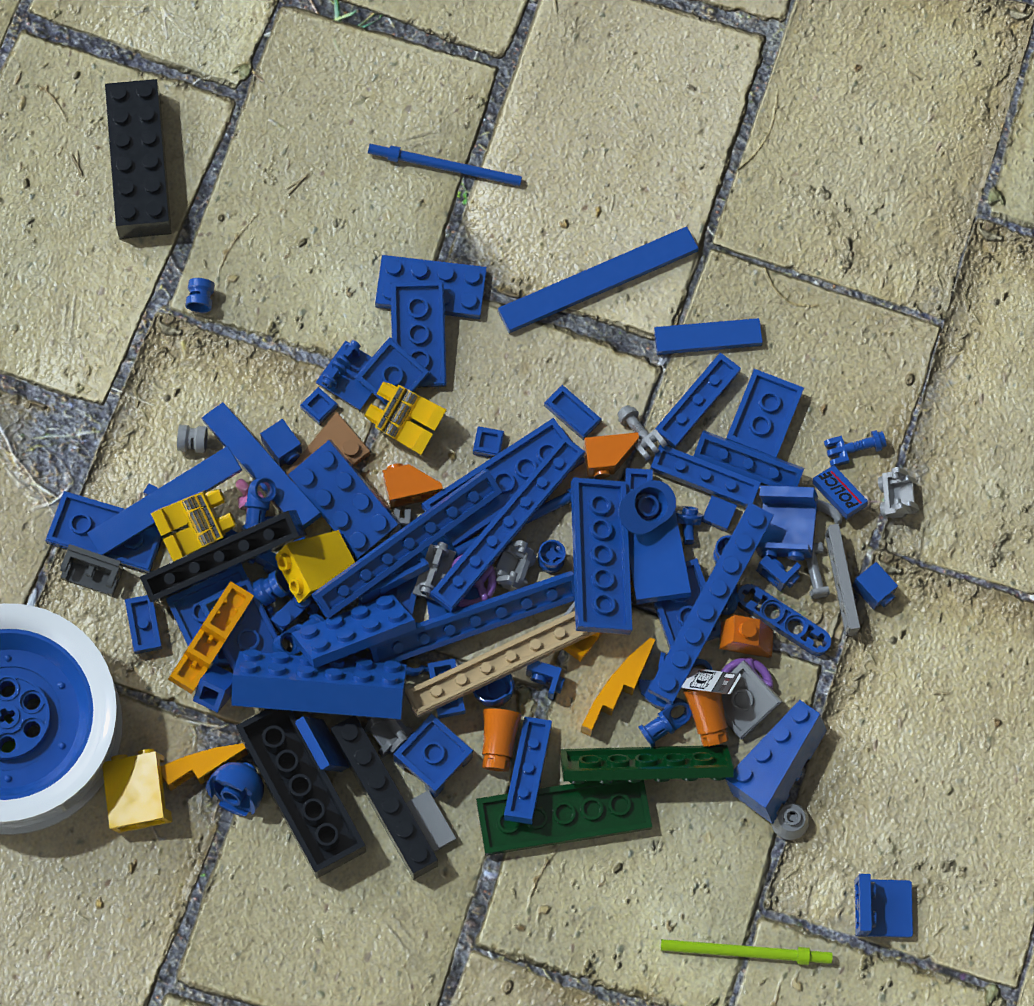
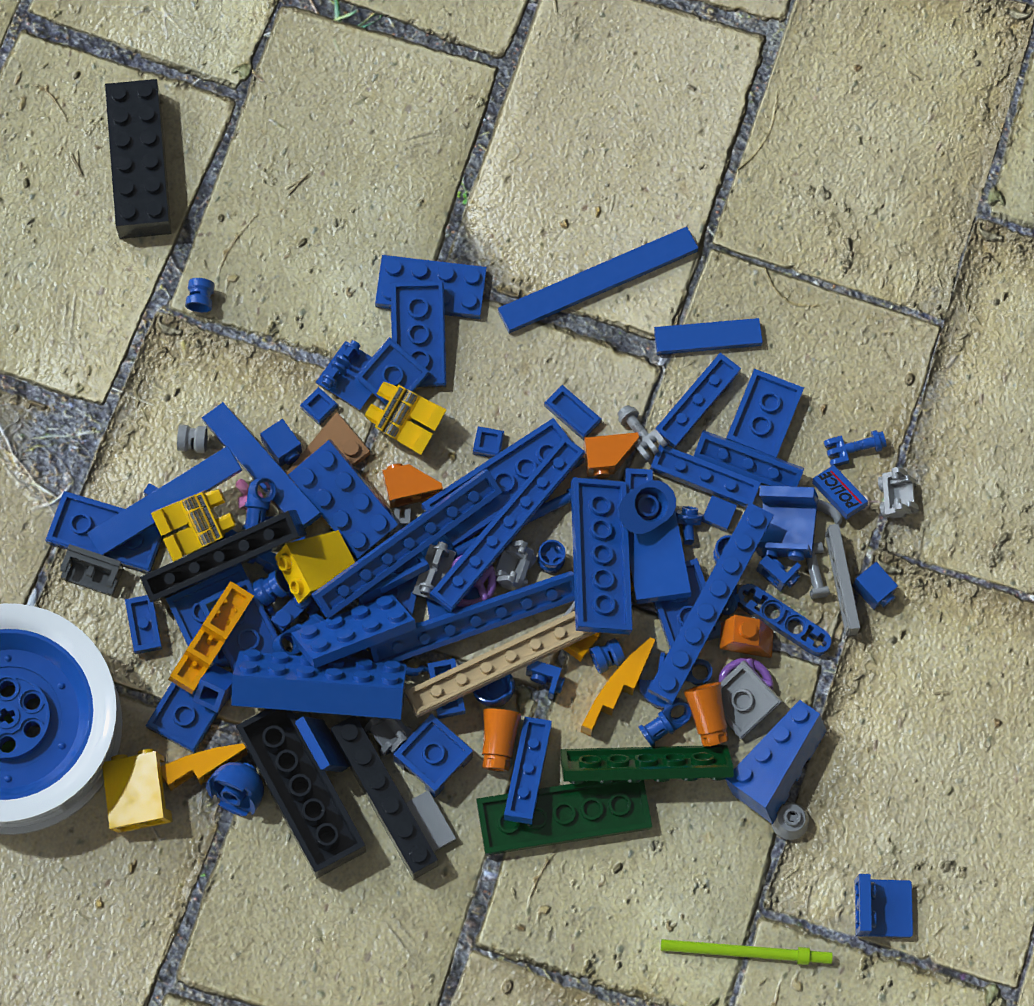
blue bar [368,143,522,186] -> none
sticker [681,668,742,694] -> none
none -> blue tile [145,682,222,754]
none -> blue wheel [589,638,626,674]

